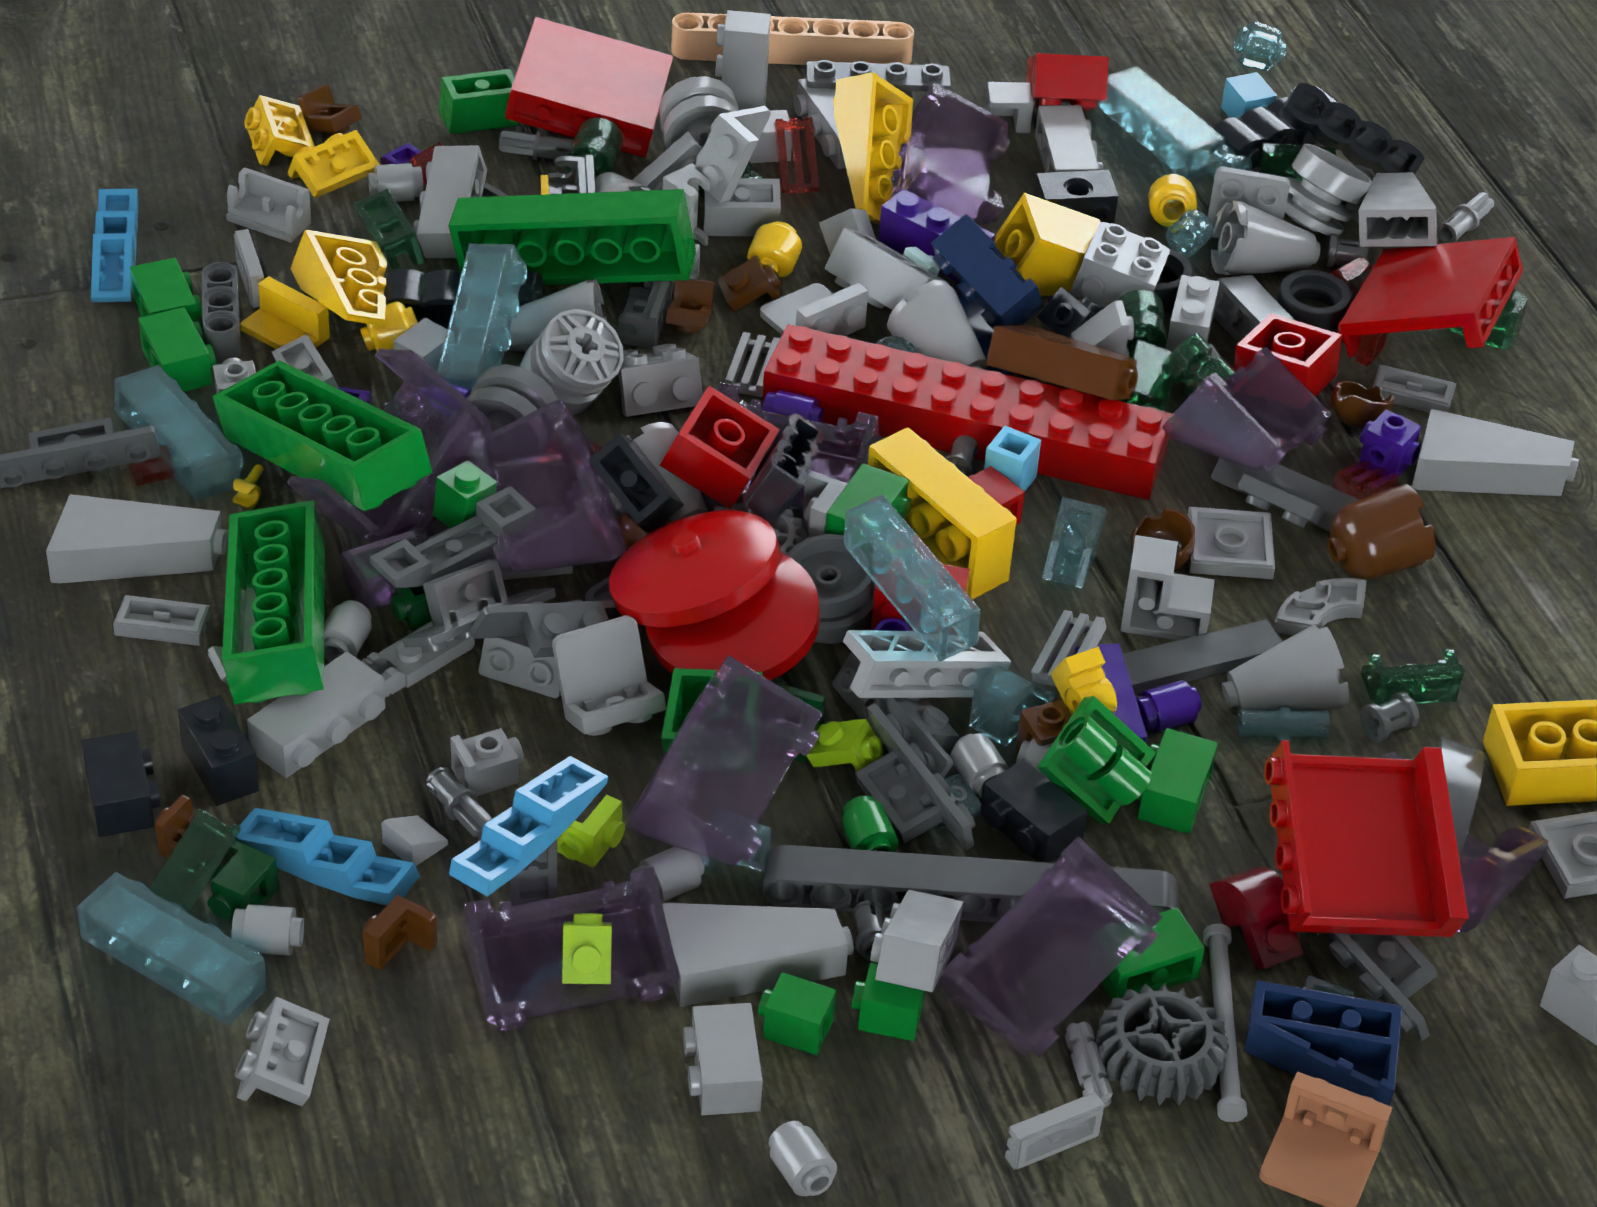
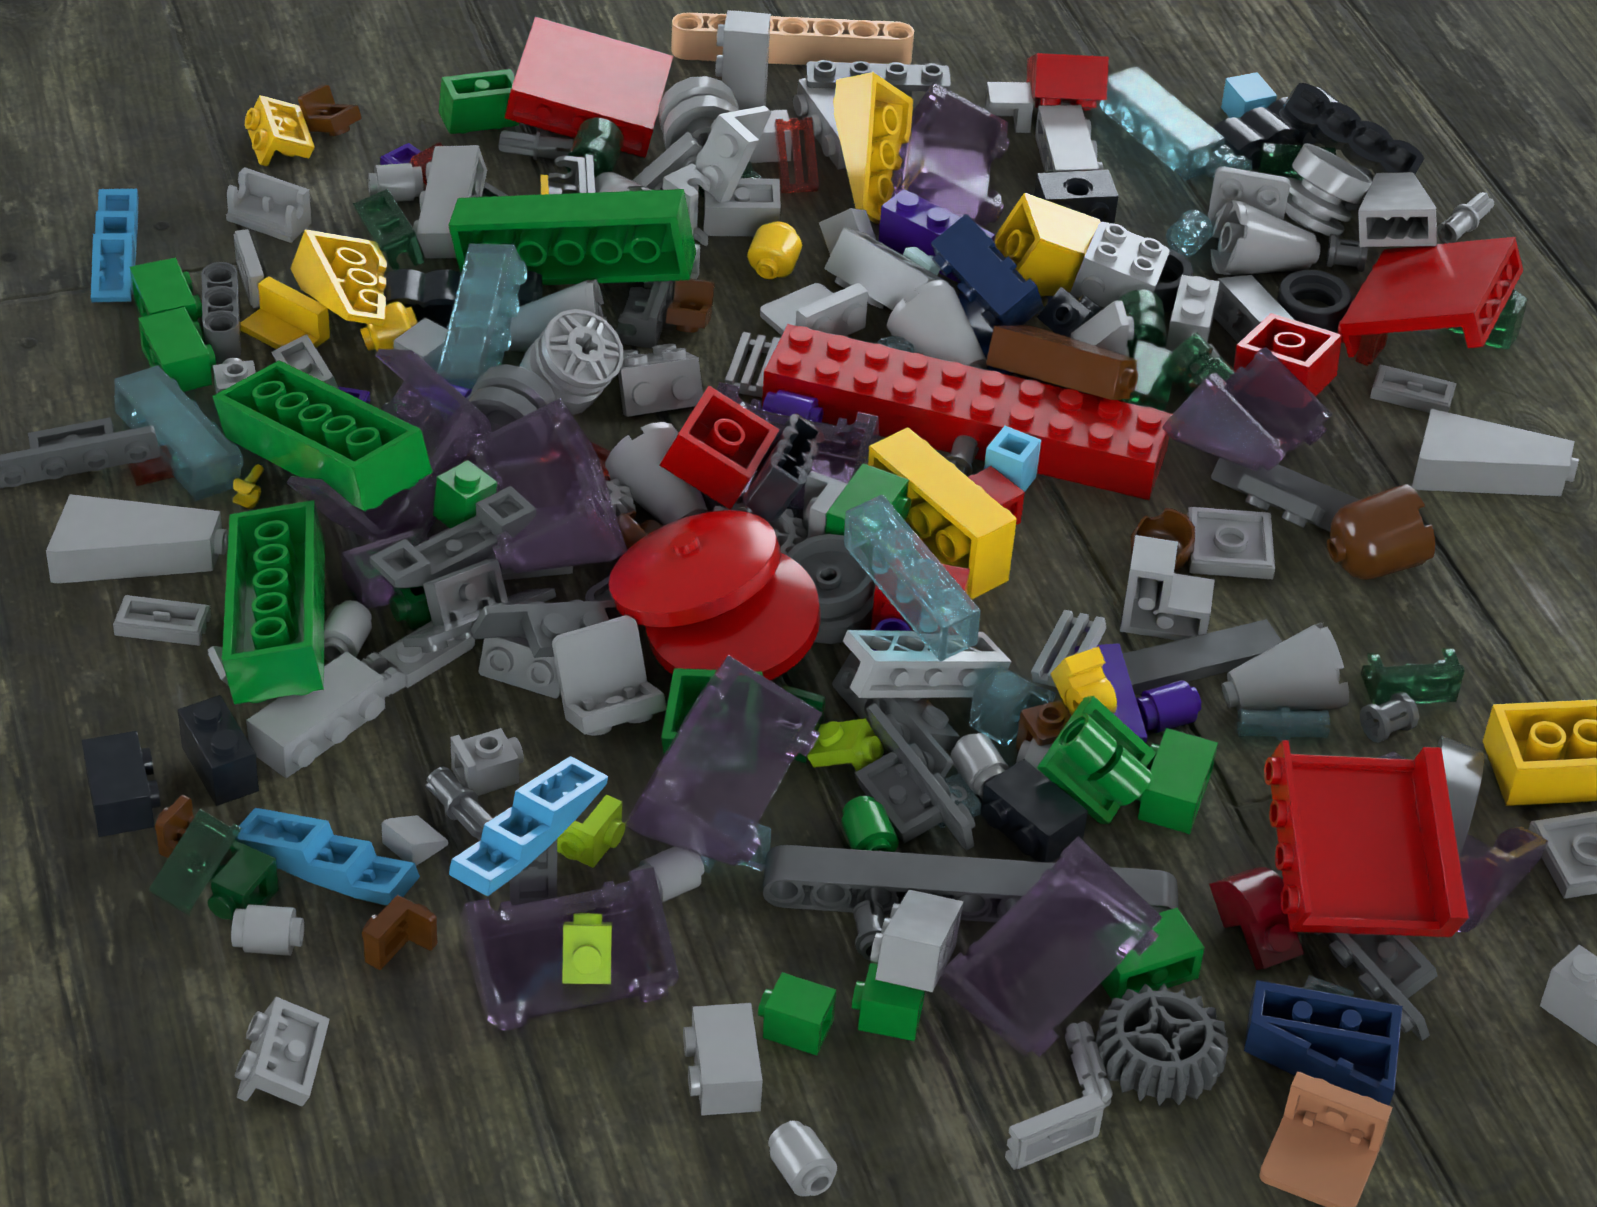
clear light blue brick [77,872,267,1026] -> none
yellow bracket [288,130,380,198] -> none
black brick [588,433,684,532] -> none
light grey slope [656,903,854,1007] -> none
reddish brown bracket [717,256,783,312] -> none
clear light blue slope [1042,497,1107,589] -> none
yellow head [1148,174,1197,228] -> none
light grey bar [1203,923,1247,1122] -> none
clear light blue head [1232,21,1287,71] -> none
light grey tile [1274,578,1367,636] -> none
tile [1330,256,1371,283] -> none
reddish brown hair [1331,380,1395,429] -> none
clear red tile [1332,460,1399,499] -> none
dark purple brick [1359,410,1421,483] -> none

